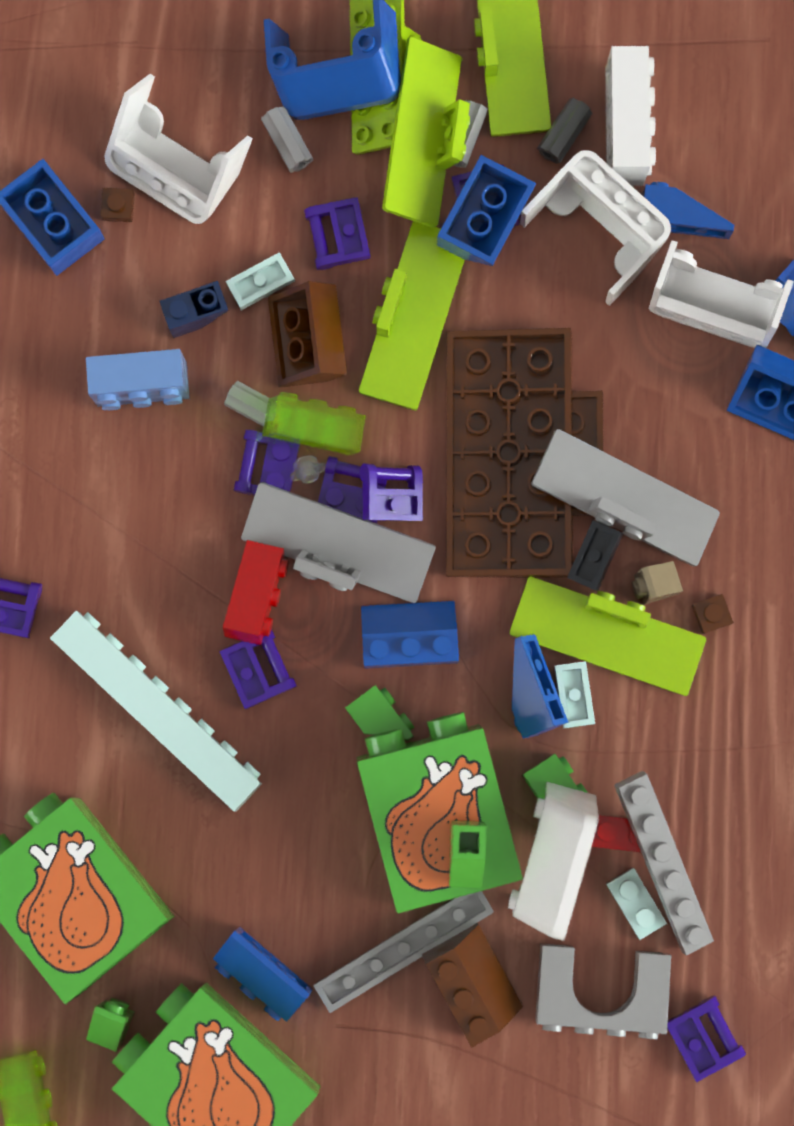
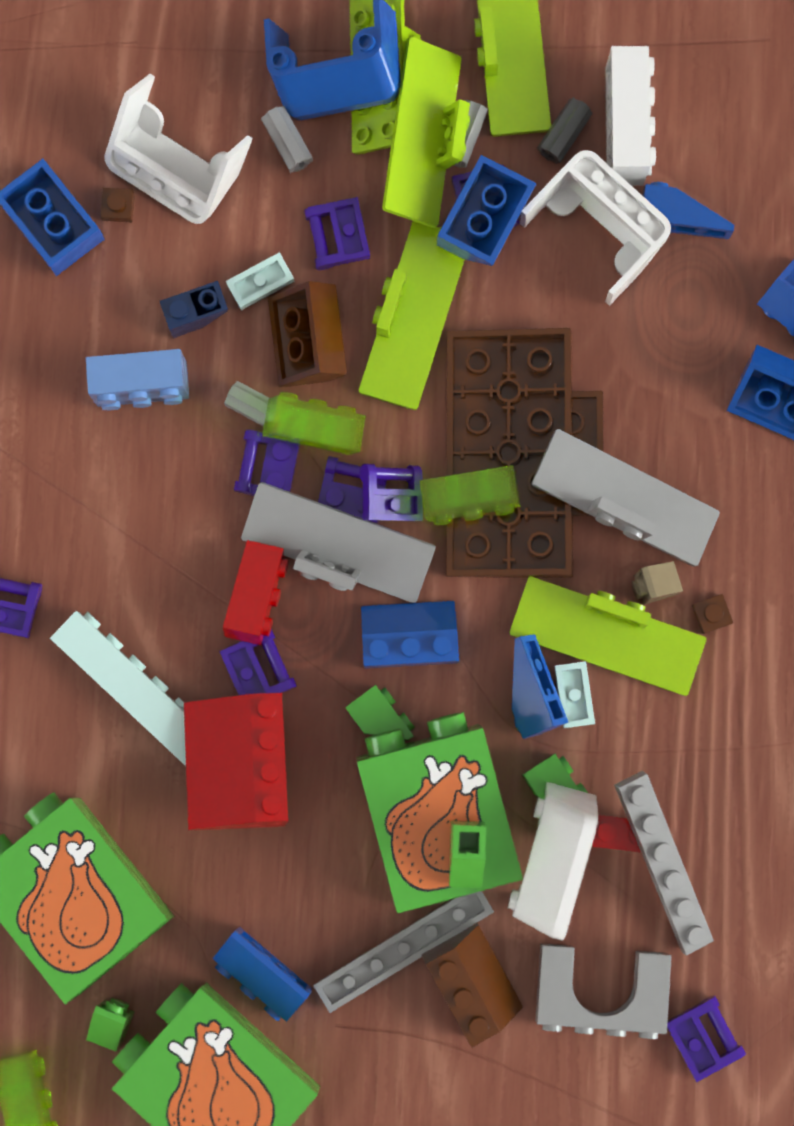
clear plate [290,456,326,484] -> none
black plate [567,520,623,591] -> none
light aqua plate [606,868,667,940] -> none
white windscreen [649,240,794,348] -> none
none -> red slope [184,693,288,831]
none -> clear neon green brick [419,465,521,525]

